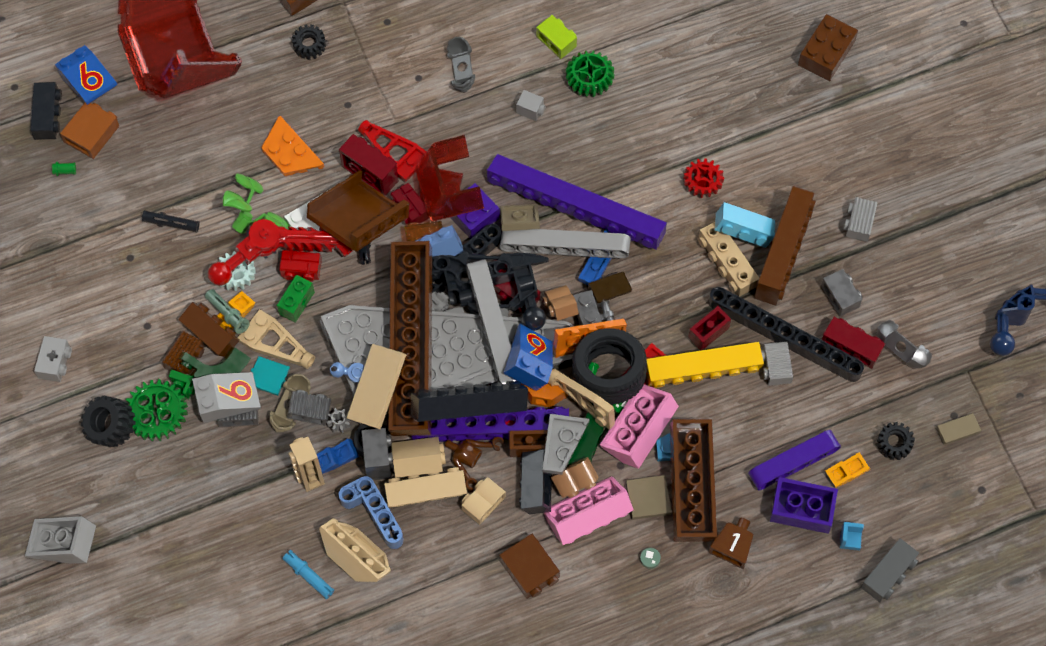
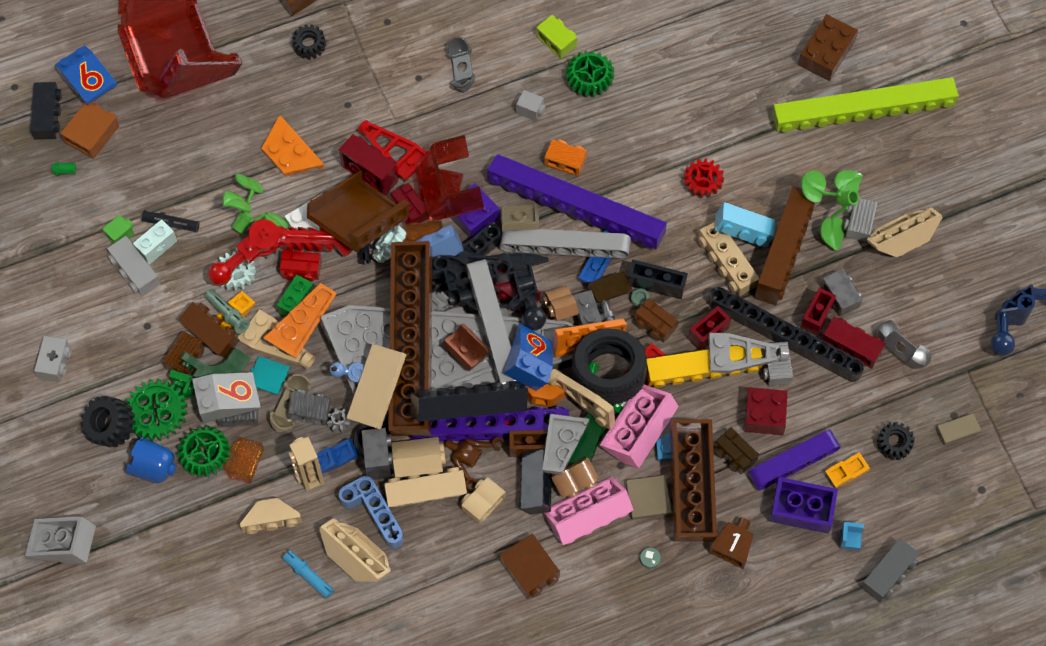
none -> bright green brick [102,214,135,244]
none -> light grey brick [107,236,161,297]
none -> blue cylinder [126,437,177,484]
none -> light aqua brick [133,219,177,265]
none -> green gear [177,426,231,478]
none -> clear orange brick [225,437,264,484]
none -> tan slope [240,498,302,534]
none -> orange wing [263,283,337,359]
none -> light aqua gear [372,226,407,263]
none -> copper bracket [442,324,490,371]
none -> orange brick [544,139,587,177]
none -> black brick [627,259,688,299]
none -> sand green tile [631,289,650,308]
none -> reddish brown brick [634,298,679,343]
none -> light grey plate [709,333,789,373]
none -> dark brown brick [713,427,759,474]
none -> dark red brick [744,387,788,436]
none -> lime brick [772,77,959,133]
none -> dark red brick [800,288,837,336]
none -> bright green plant [801,170,863,251]
none -> tan wedge [867,207,942,257]

